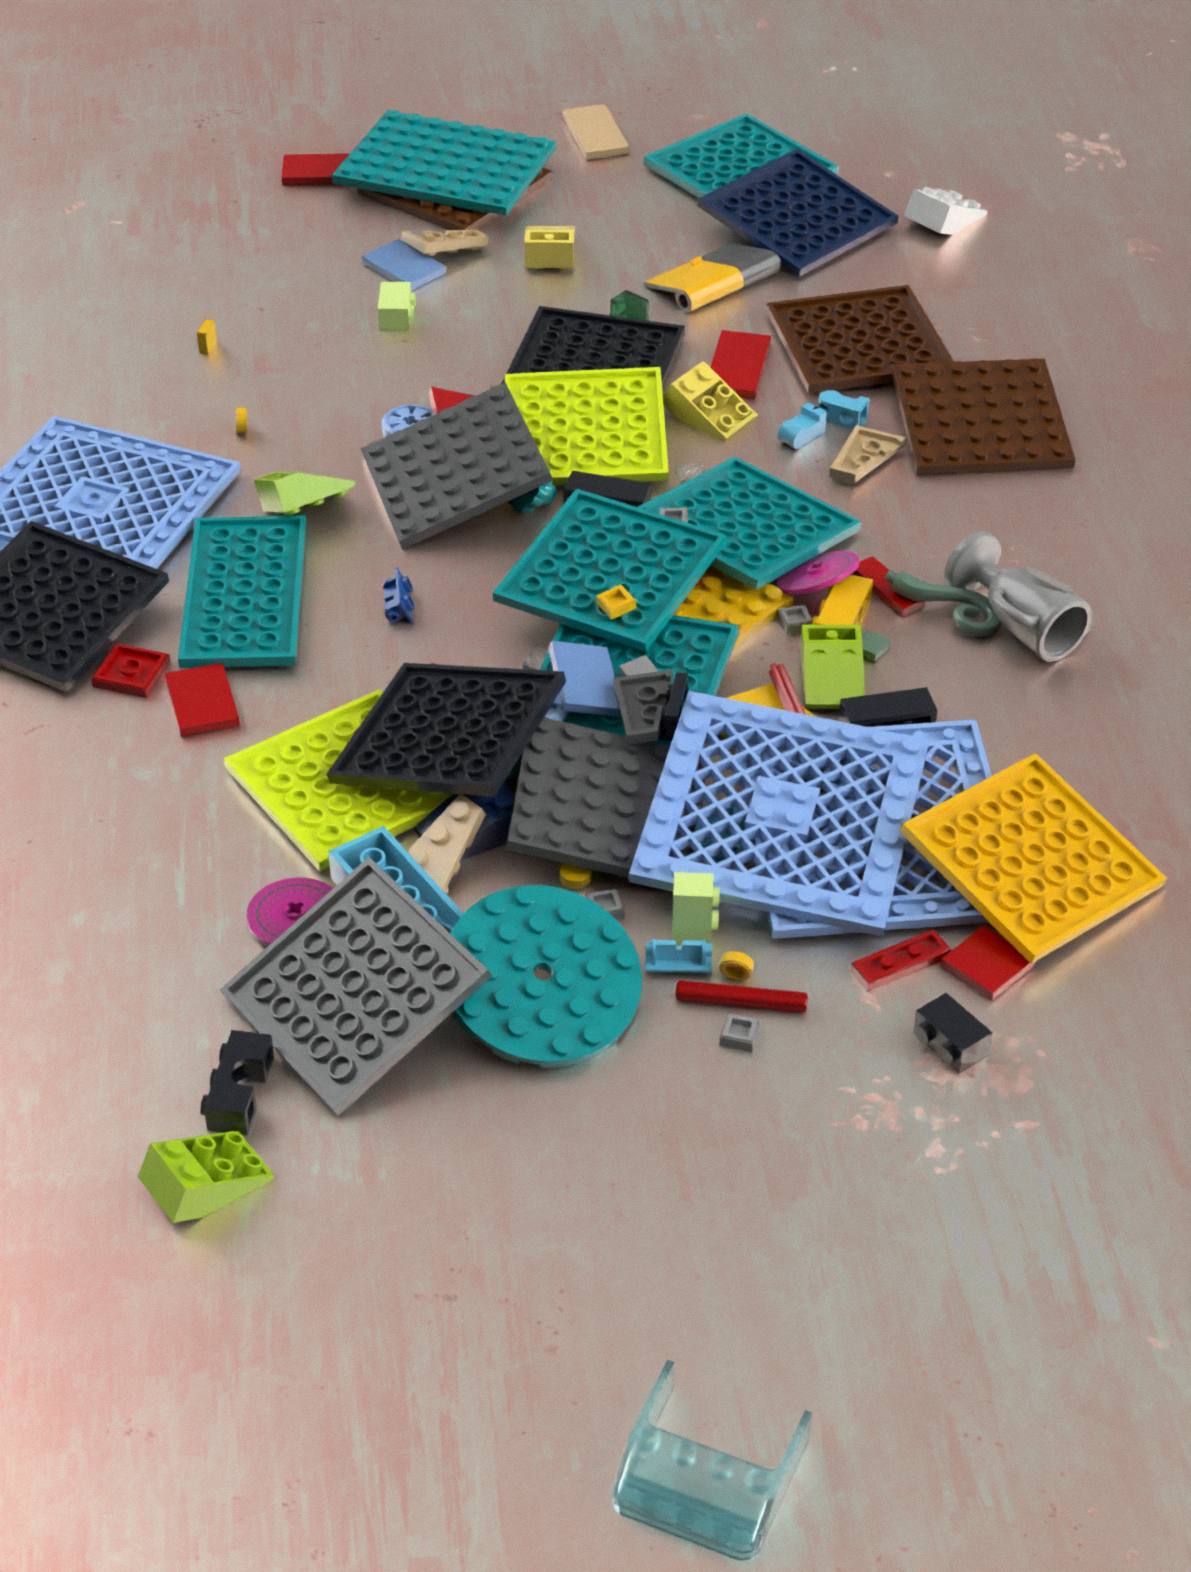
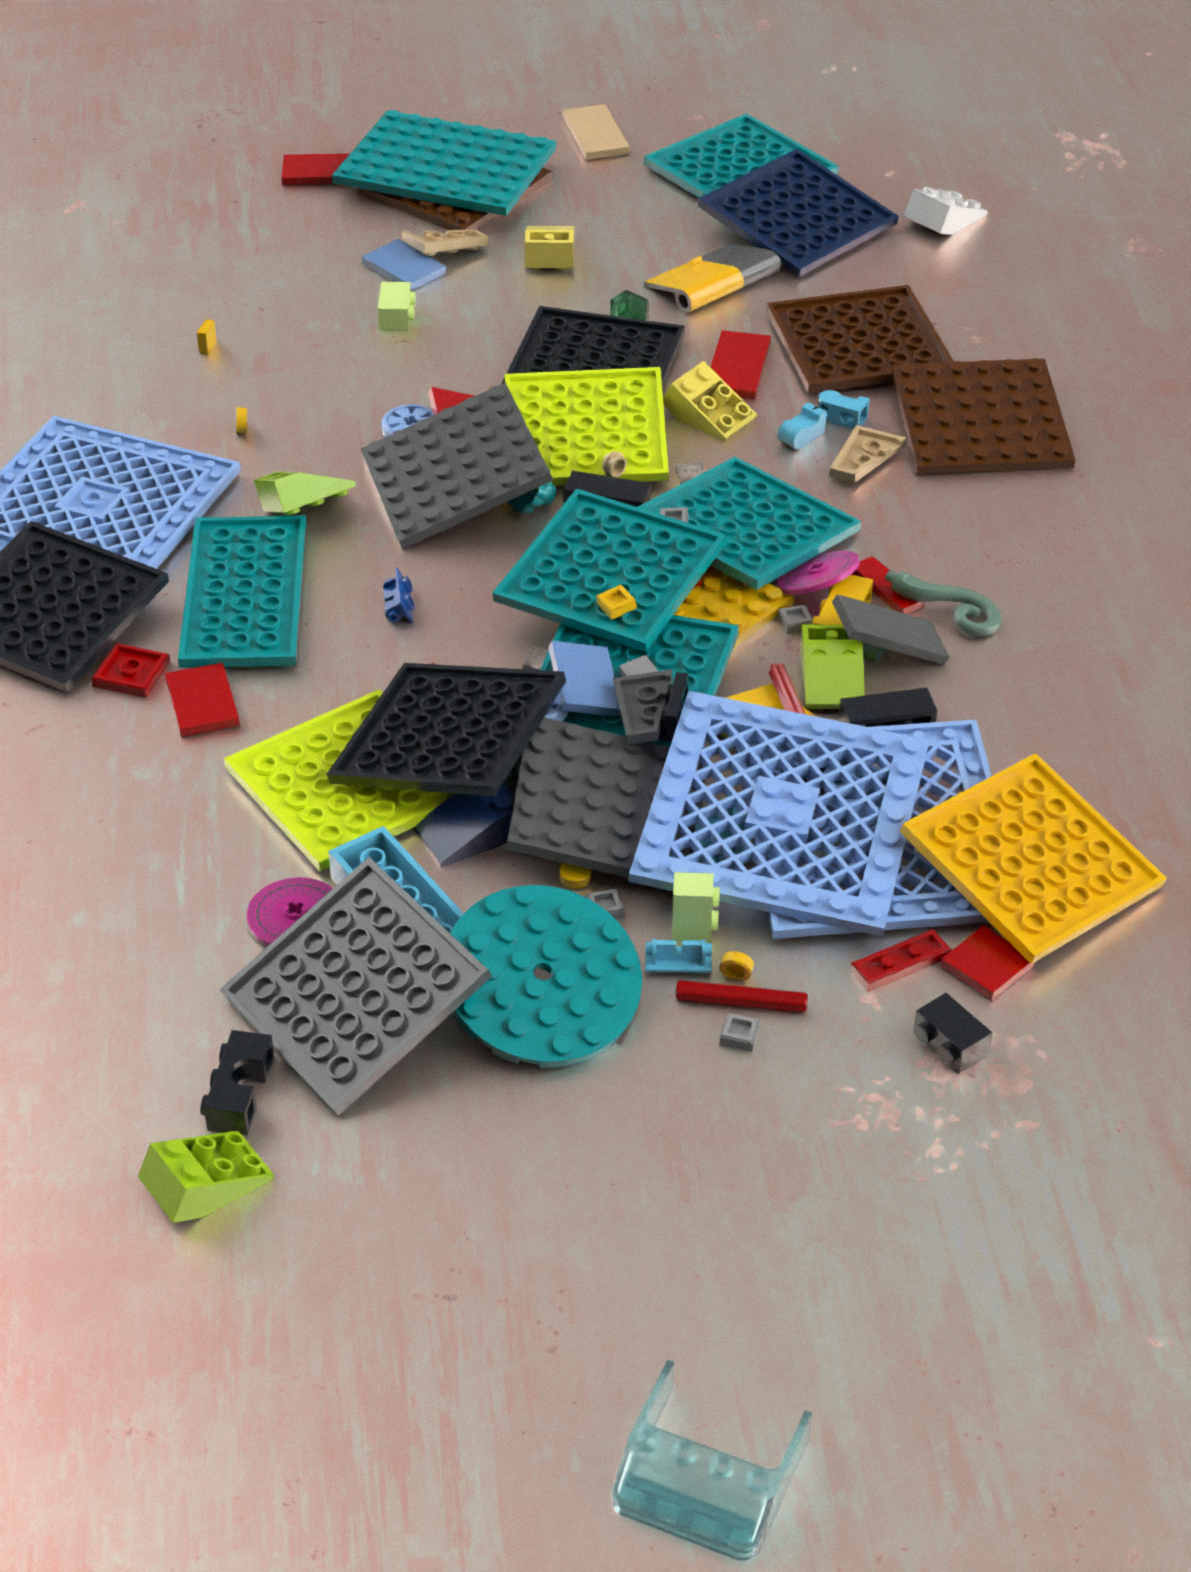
tan wing [407,794,486,894] -> none
light grey piece [944,531,1092,662] -> none
none -> tan plate [602,451,627,477]
none -> dark grey tile [832,594,950,665]

